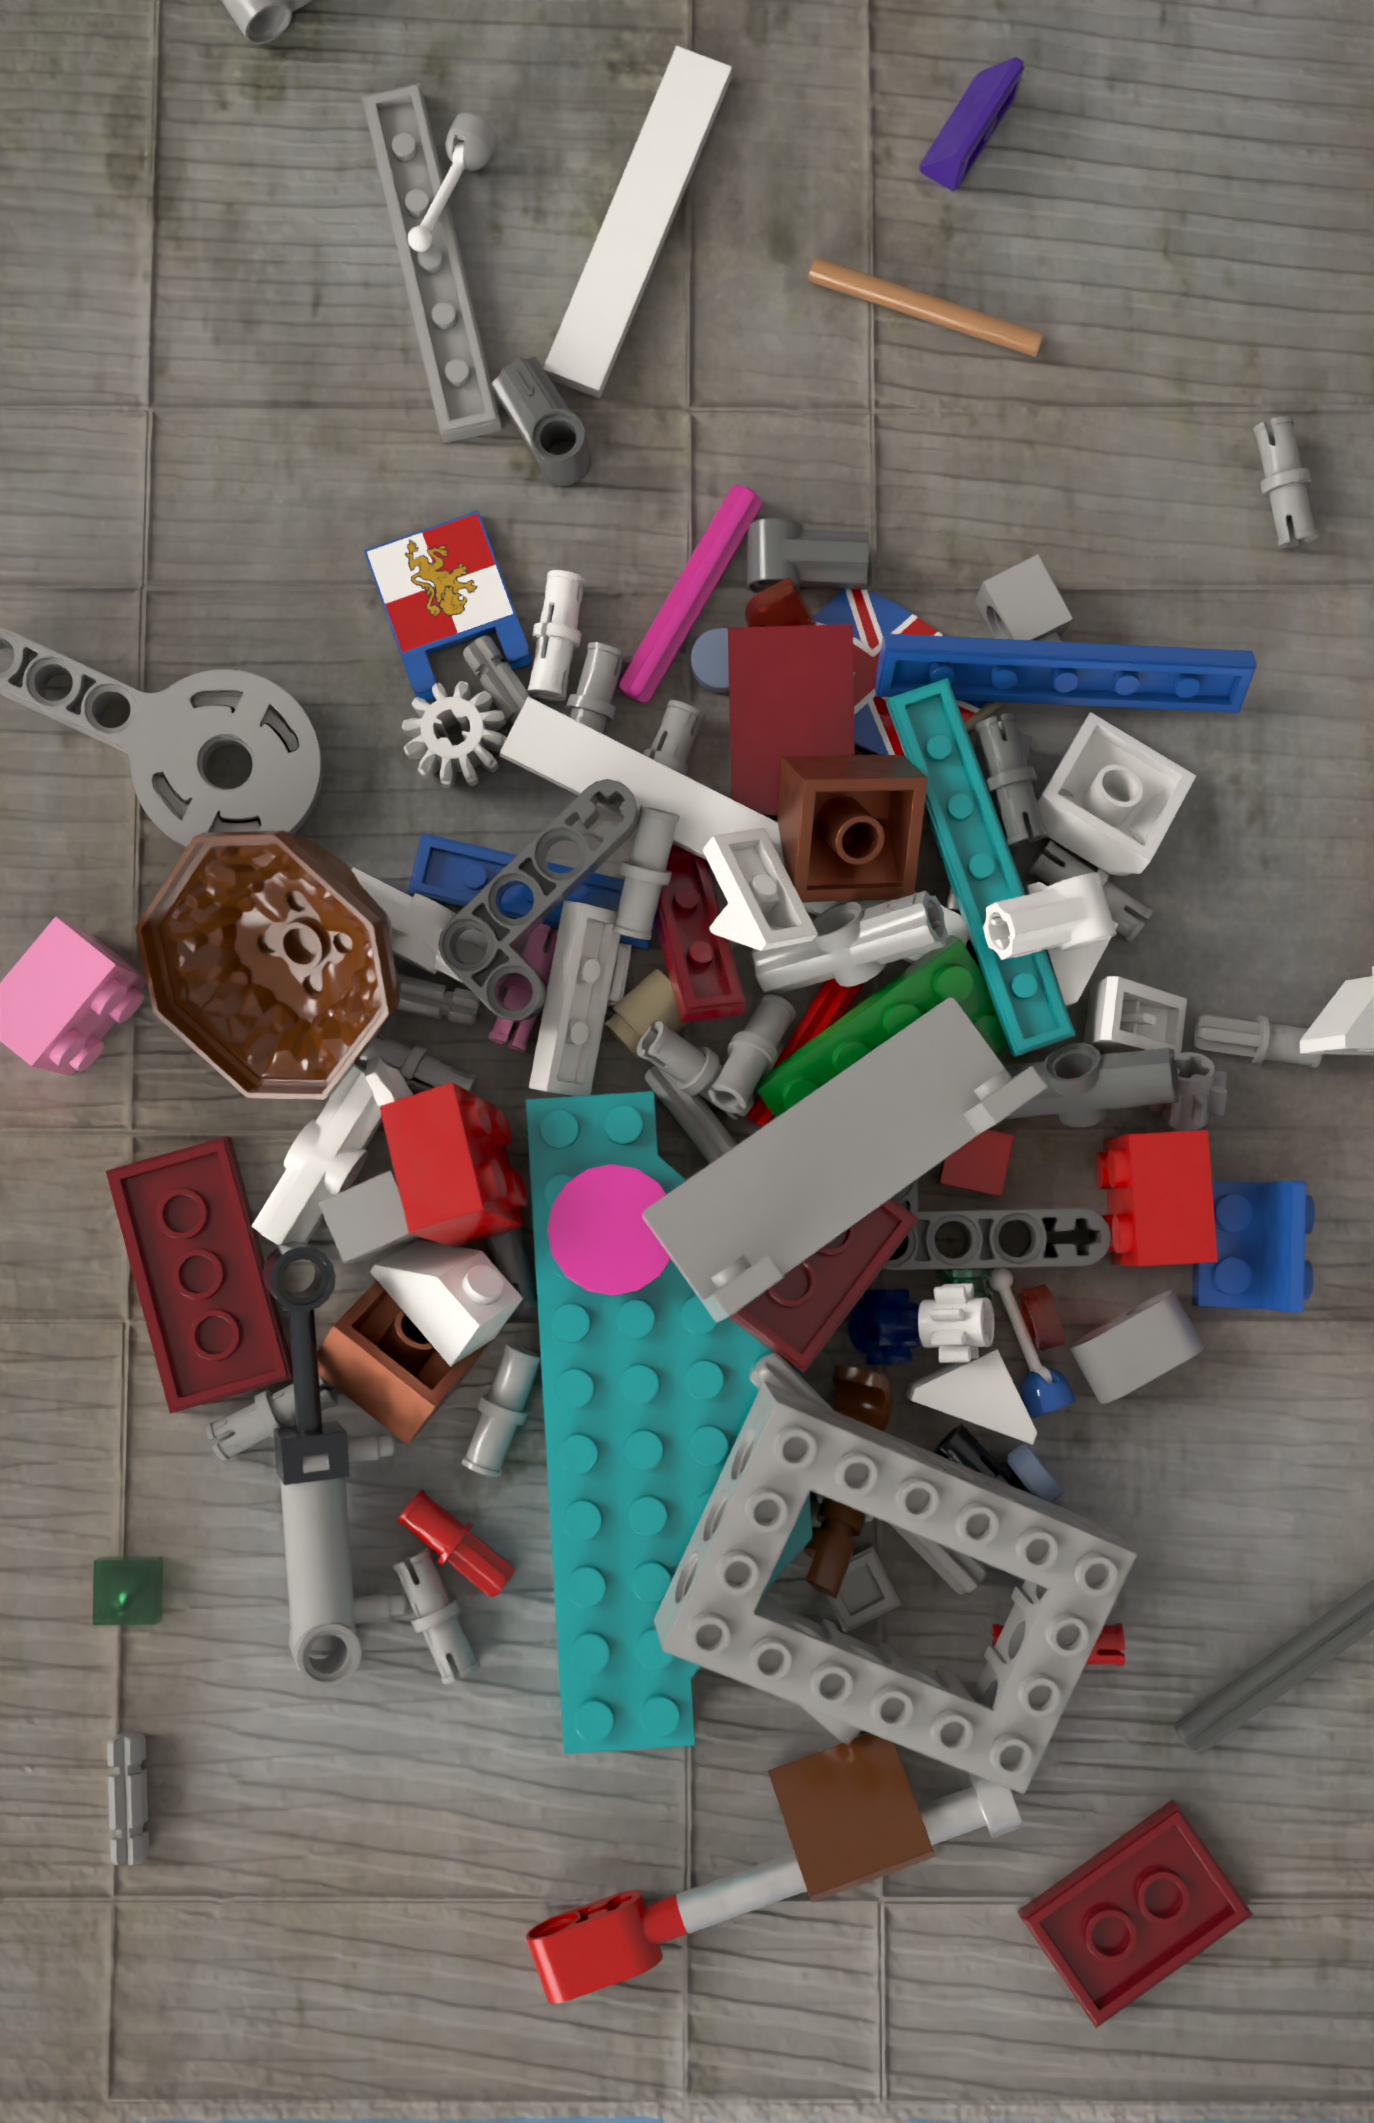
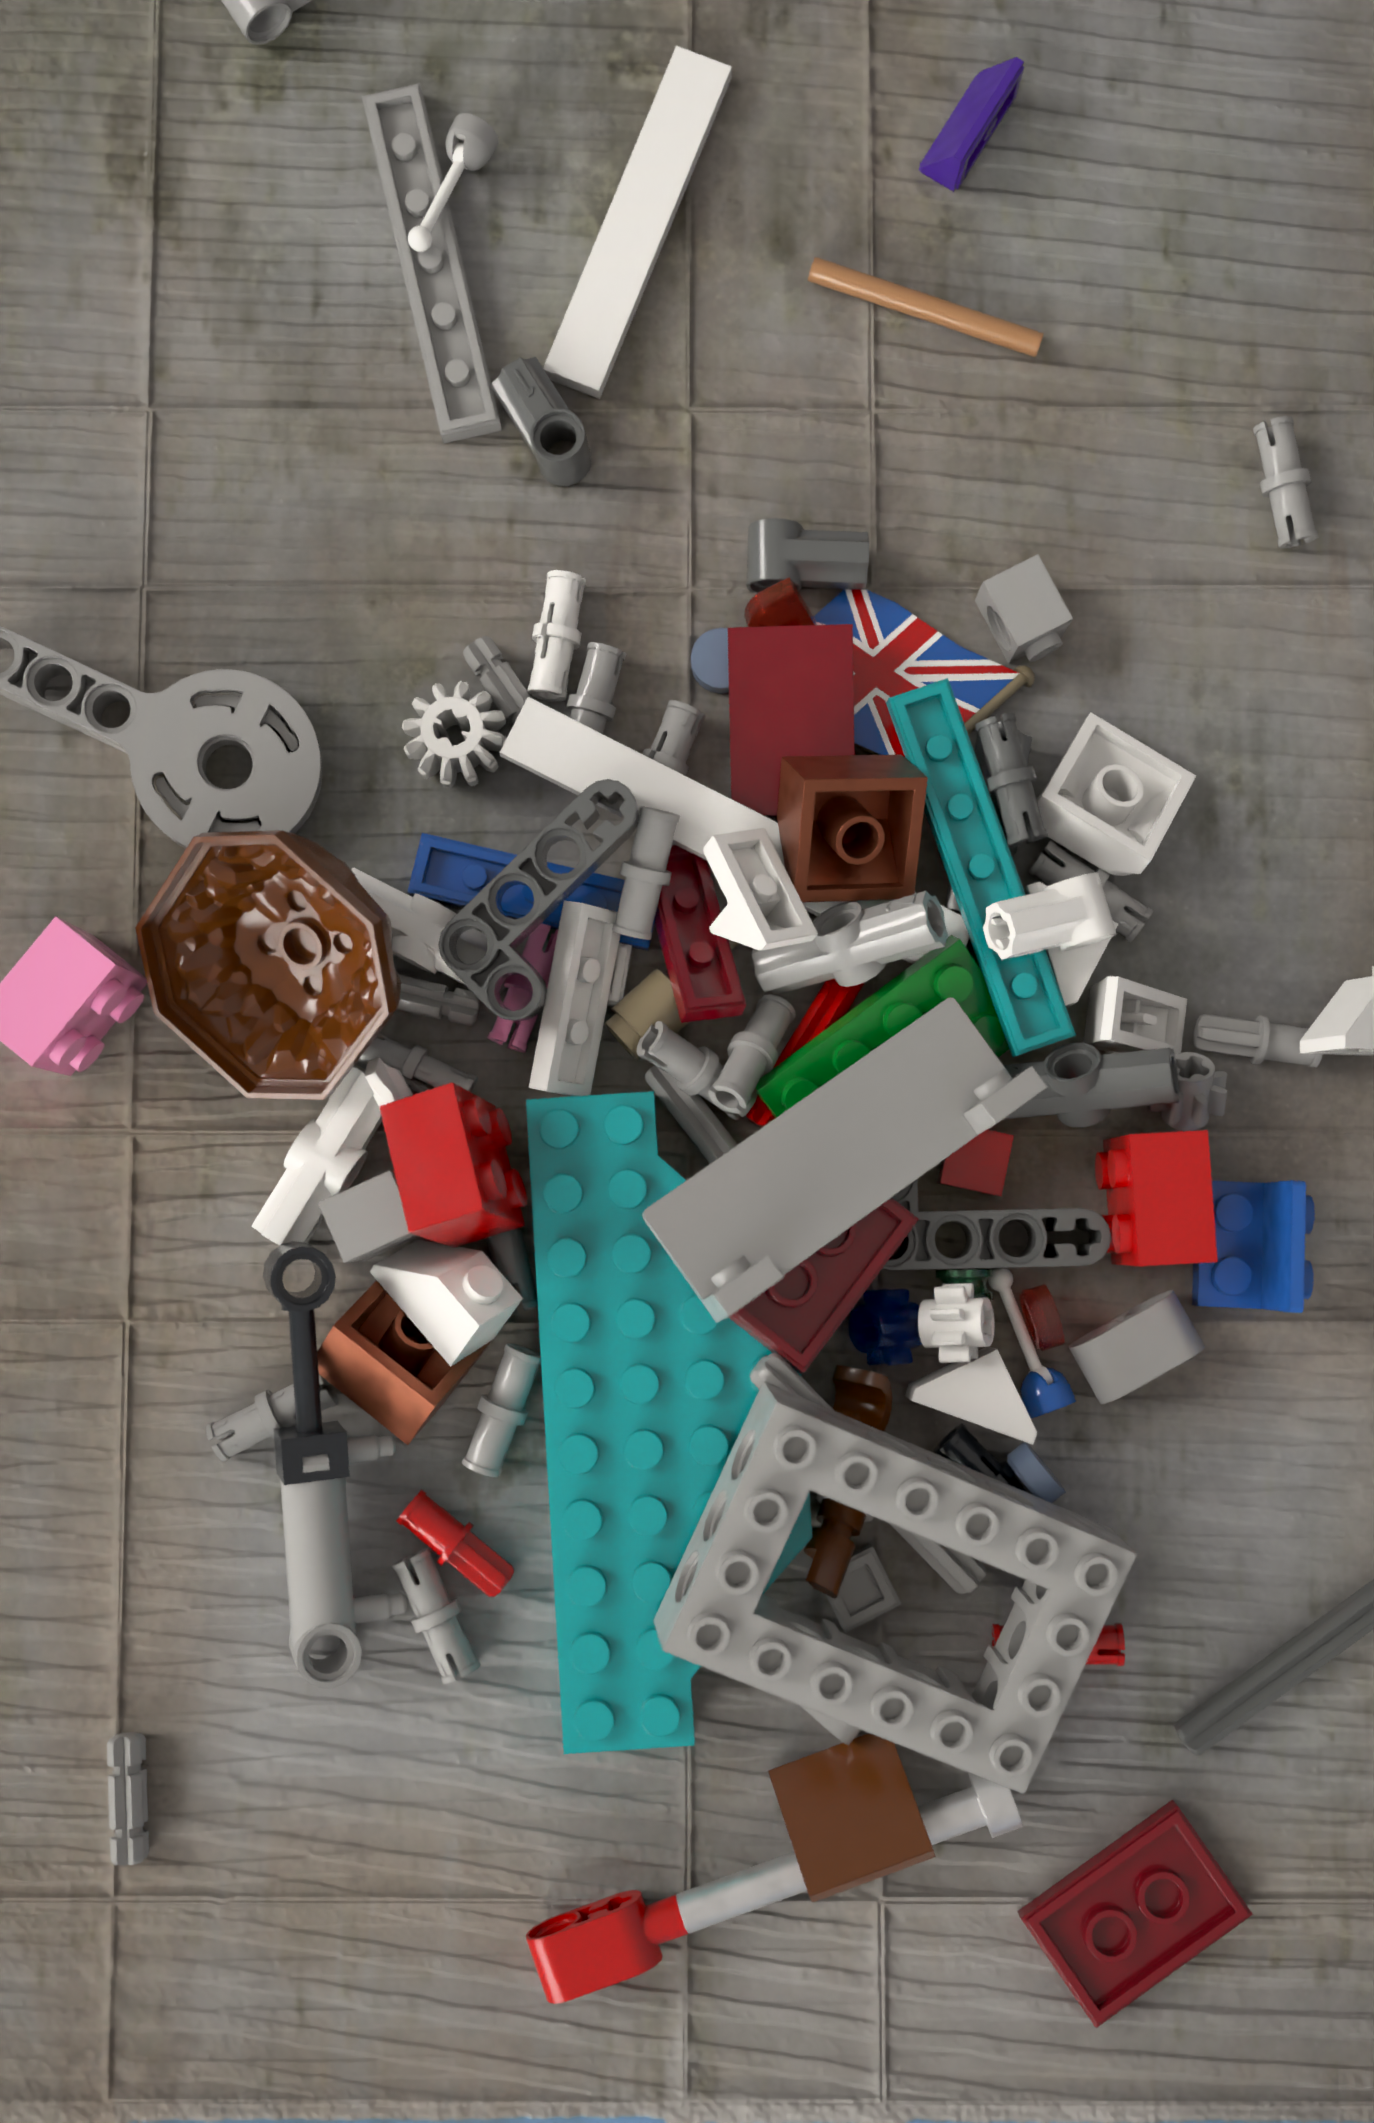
clear green tile [93,1557,163,1625] -> none
dark red tile [106,1136,293,1414] -> none
flag [364,511,532,702] -> none
dark pink tile [547,1164,671,1296] -> none
dark pink axle [618,484,762,704] -> none
blue tile [874,633,1257,713] -> none

